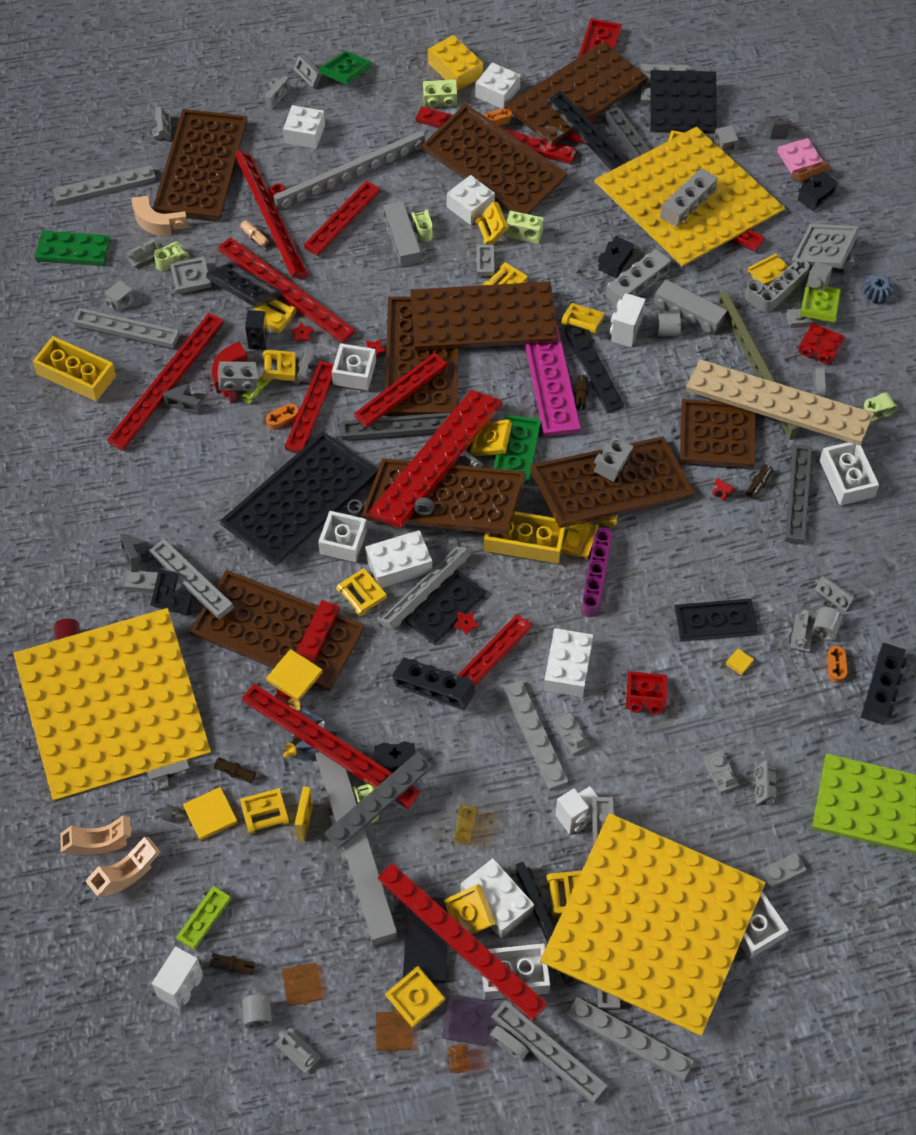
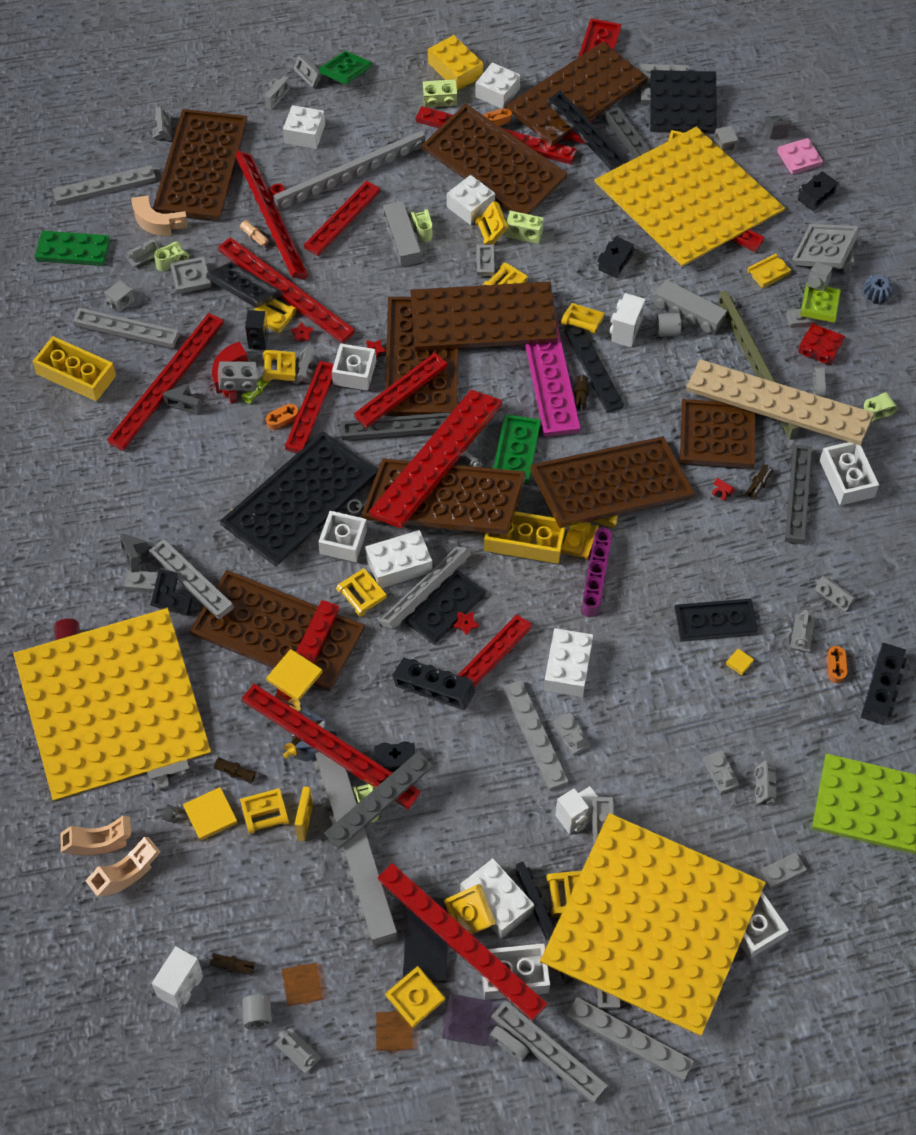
lime plate [176,886,231,951] -> none
dark grey tile [415,498,434,515] -> none
clear orange wheel [447,1044,471,1073] -> none
clear yellow leg [454,803,479,846] -> none
yellow tile [470,419,512,457] -> none
light grey brick [594,436,634,482] -> none
light grey brick [606,249,671,306] -> none
red plate [625,671,667,715] -> none
light grey brick [660,168,718,227] -> none
light grey beam [745,259,809,313] -> none
dark orange plate [792,161,830,182] -> none
light grey piece [812,607,843,641] -> none

